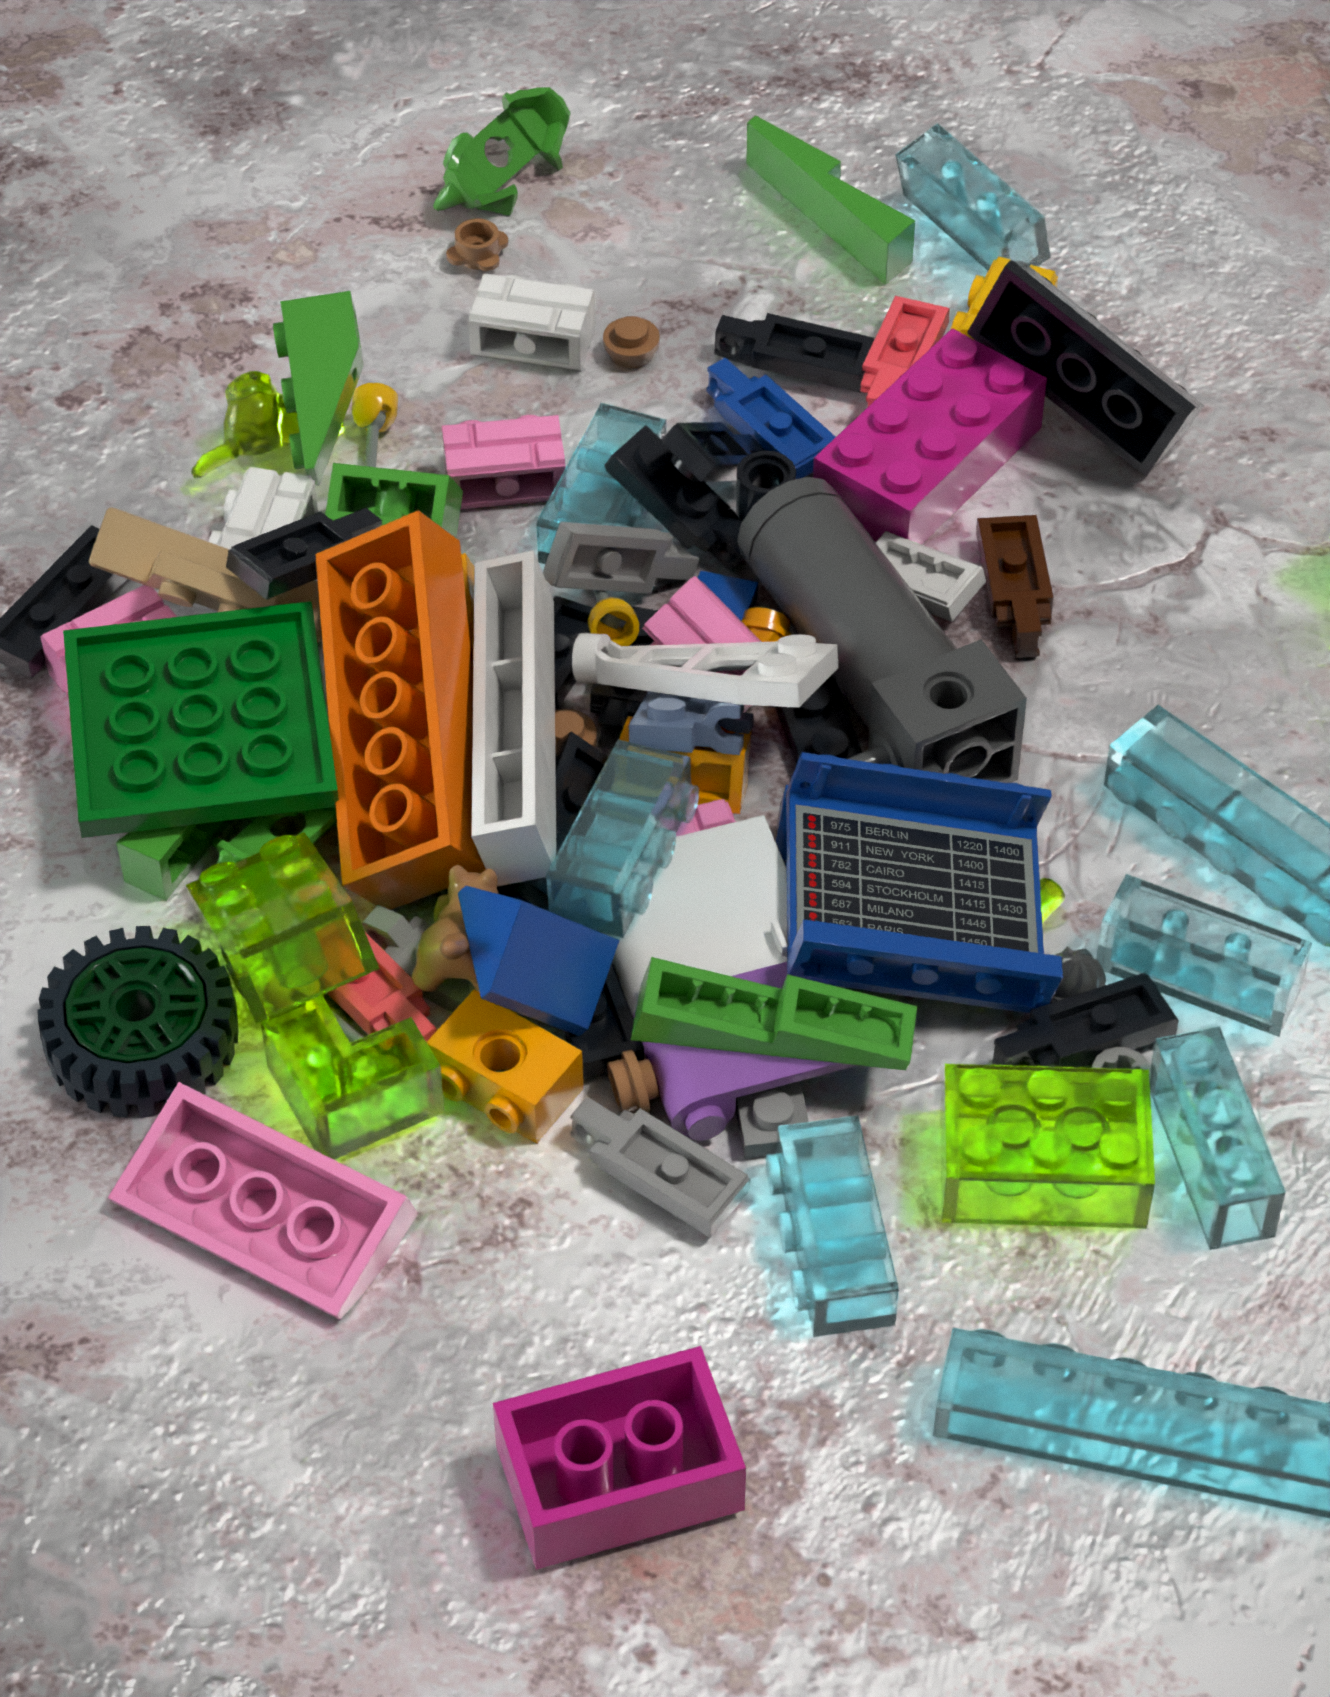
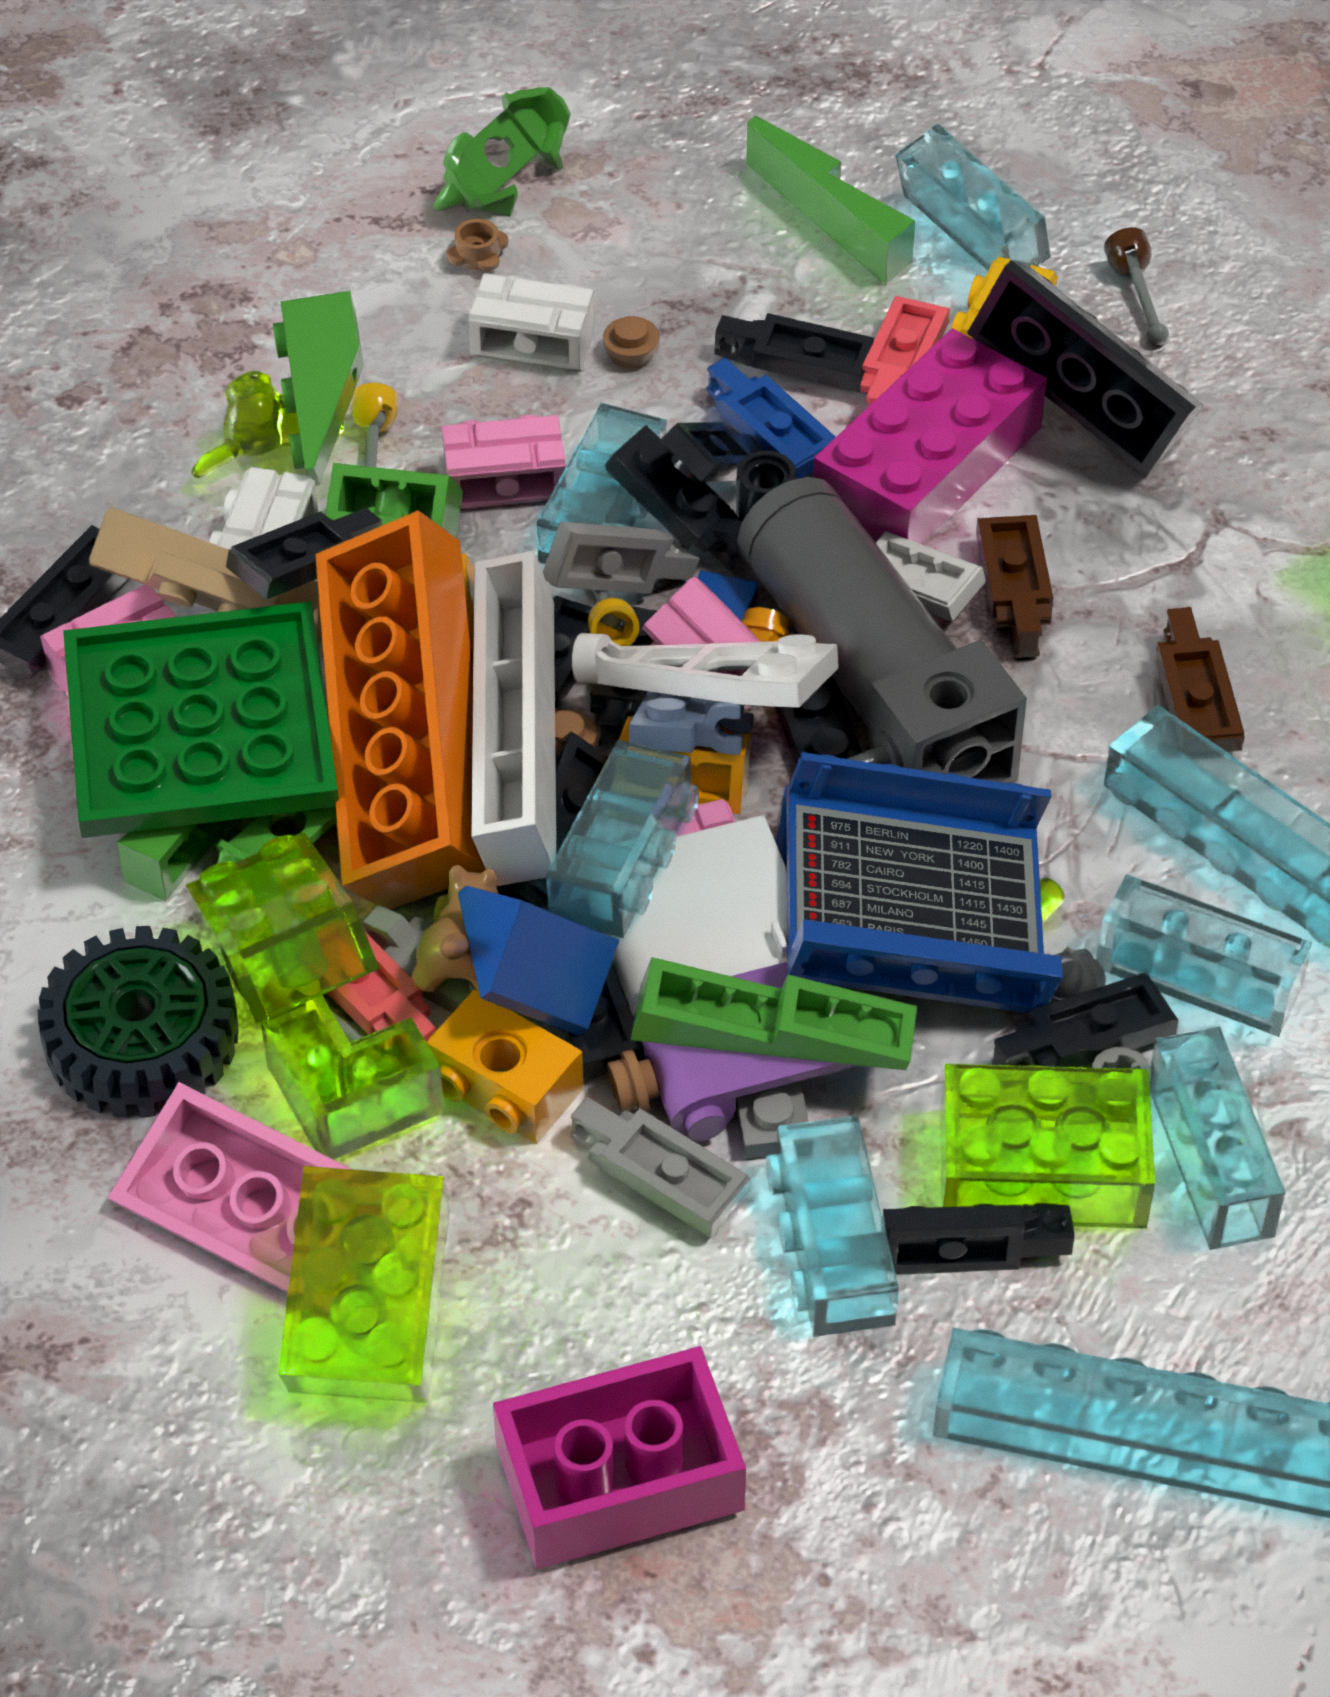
none -> clear neon green brick [278,1166,451,1403]
none -> black hinge [879,1203,1075,1274]
none -> hinge [1104,227,1169,345]
none -> reddish brown hinge [1156,607,1245,756]

